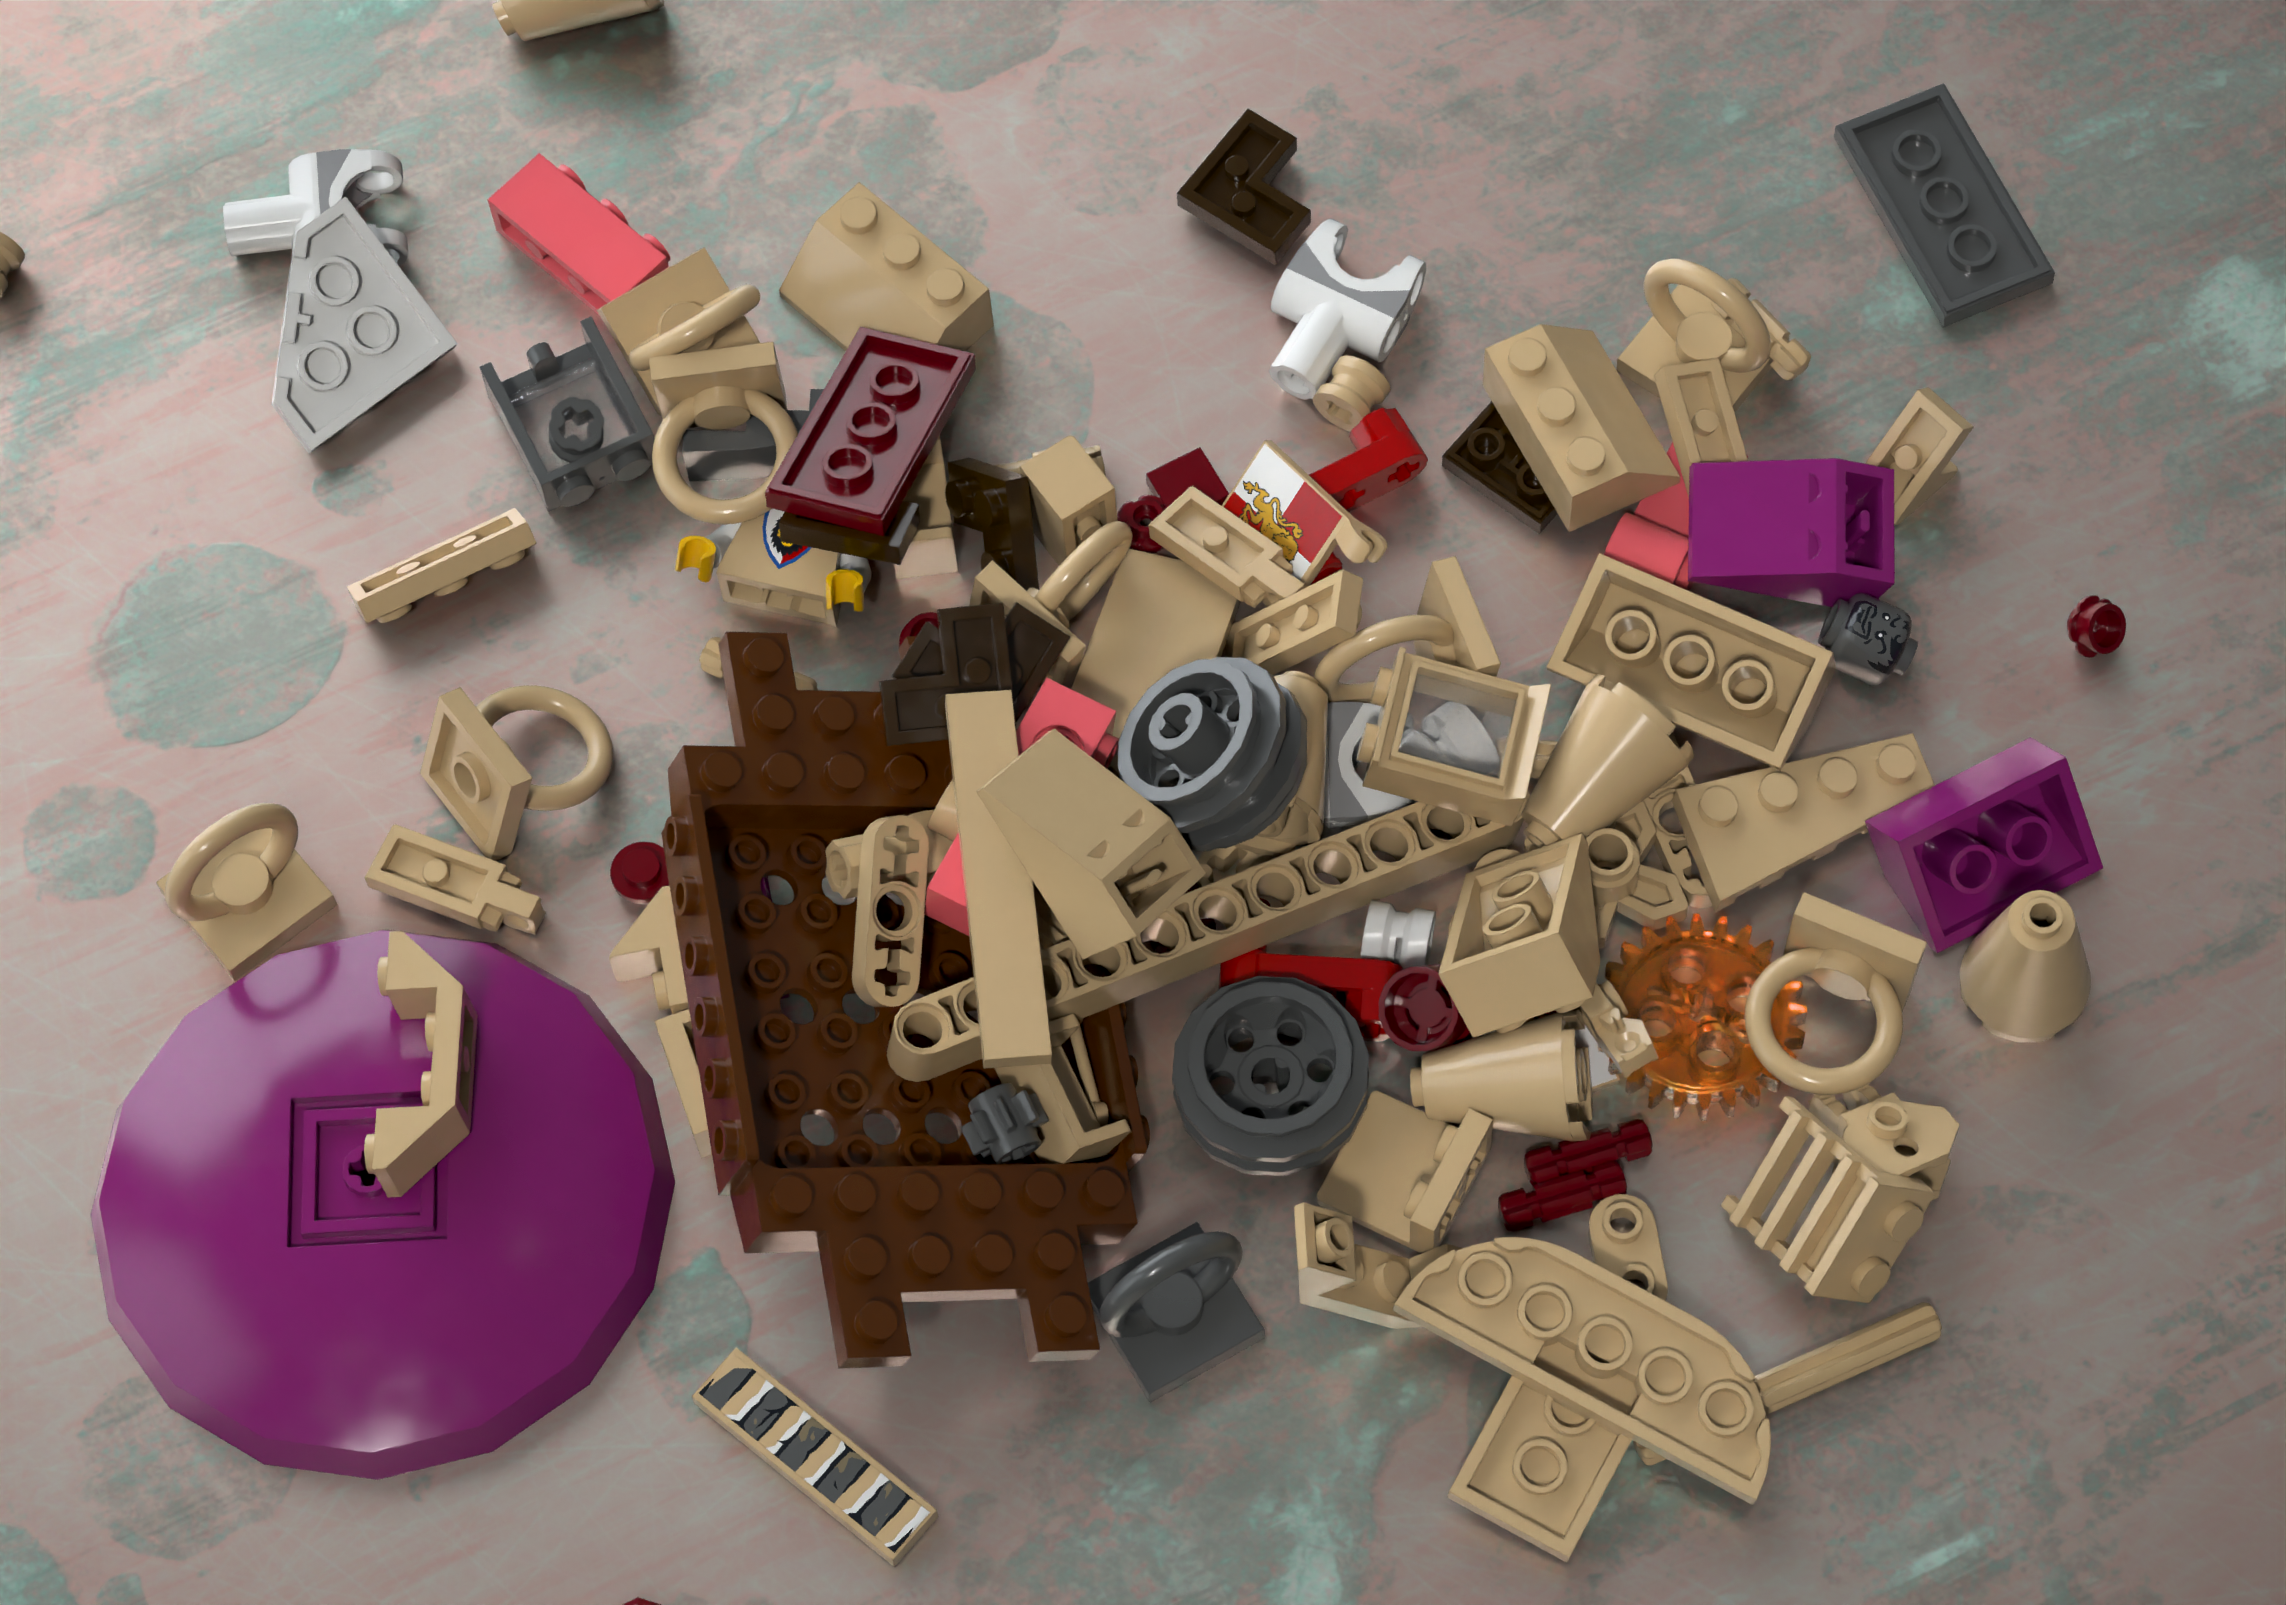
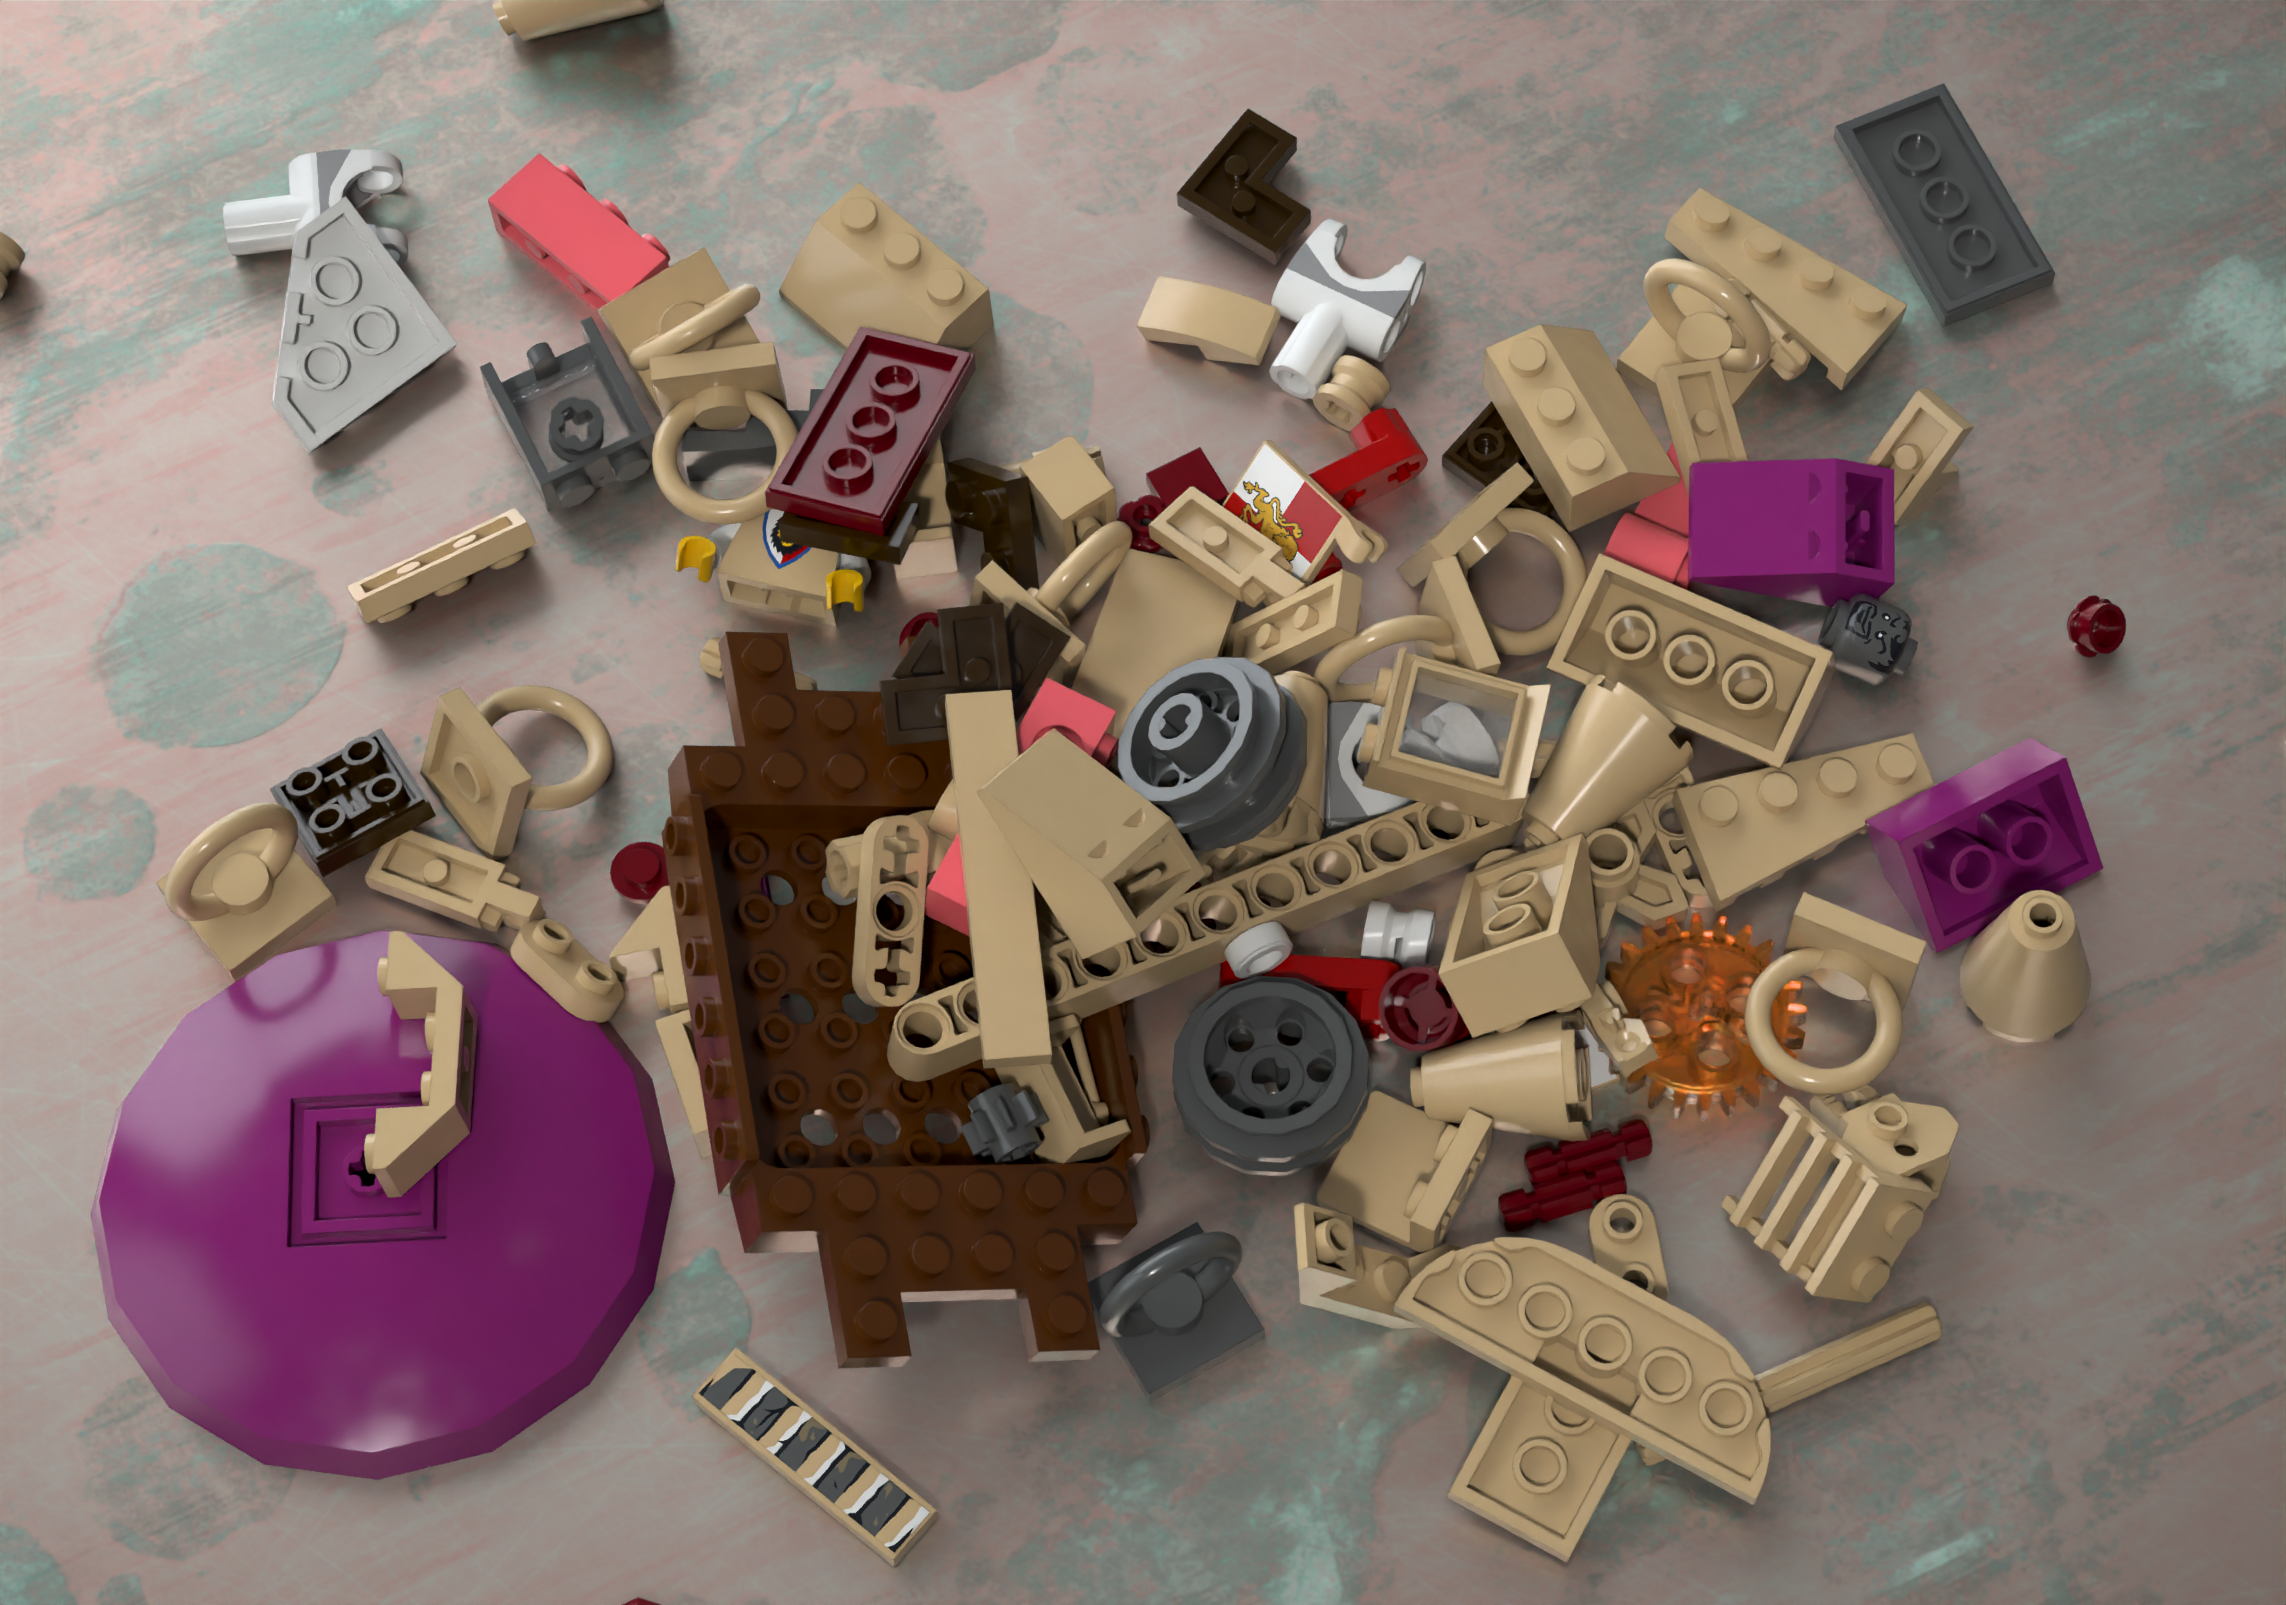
none -> dark brown tile [270,729,436,877]
none -> tan plate [510,919,624,1023]
none -> tan slope [1137,276,1281,365]
none -> white tile [1224,921,1293,979]
none -> tan tile [1396,462,1588,655]
none -> tan wing [1664,188,1907,391]

